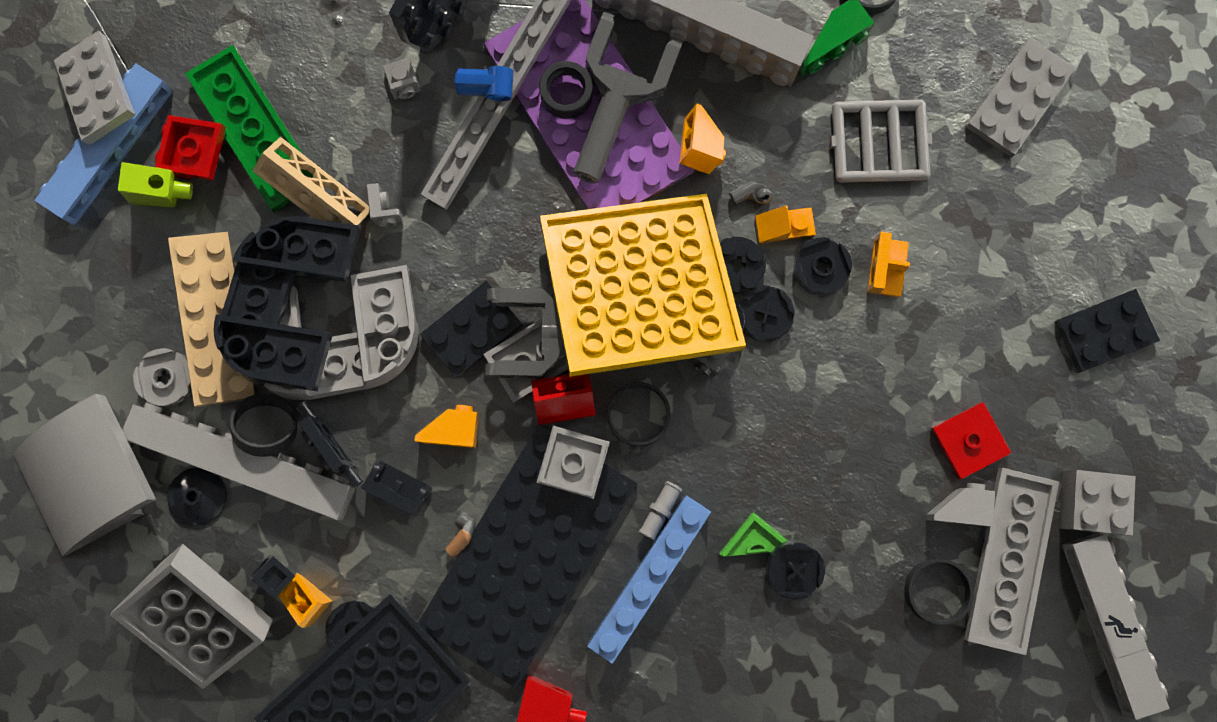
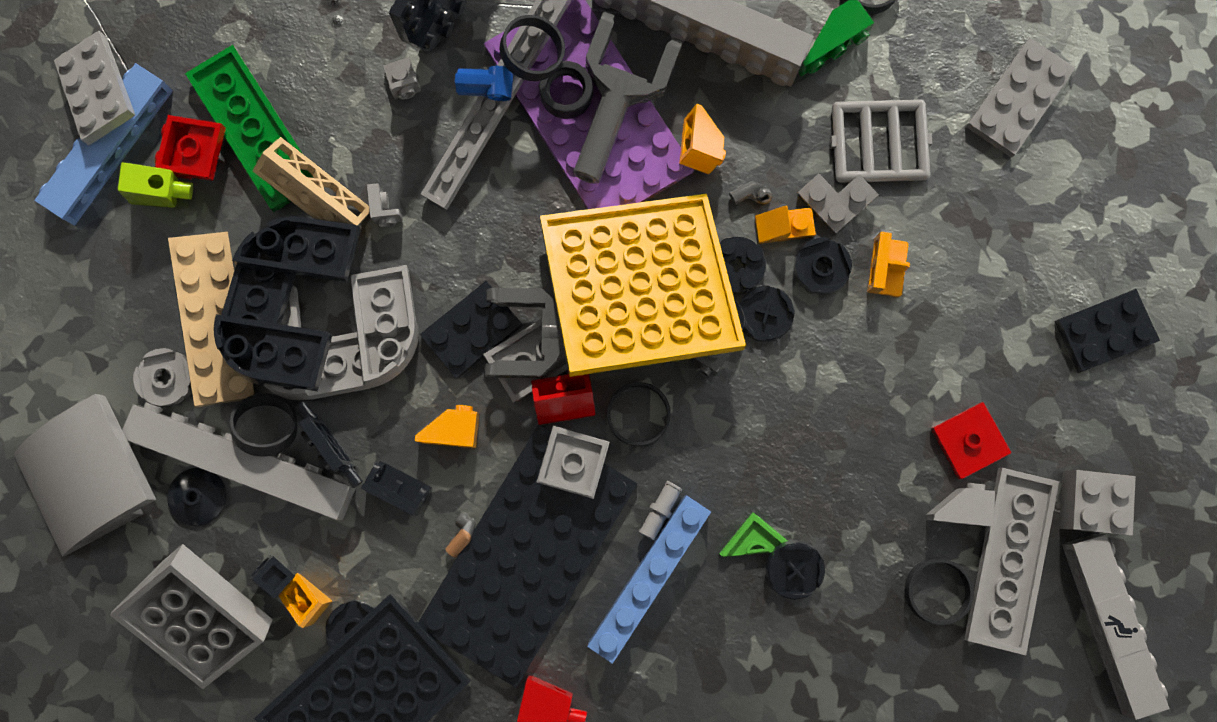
none -> black tyre [499,15,565,81]
none -> light grey plate [798,173,879,234]

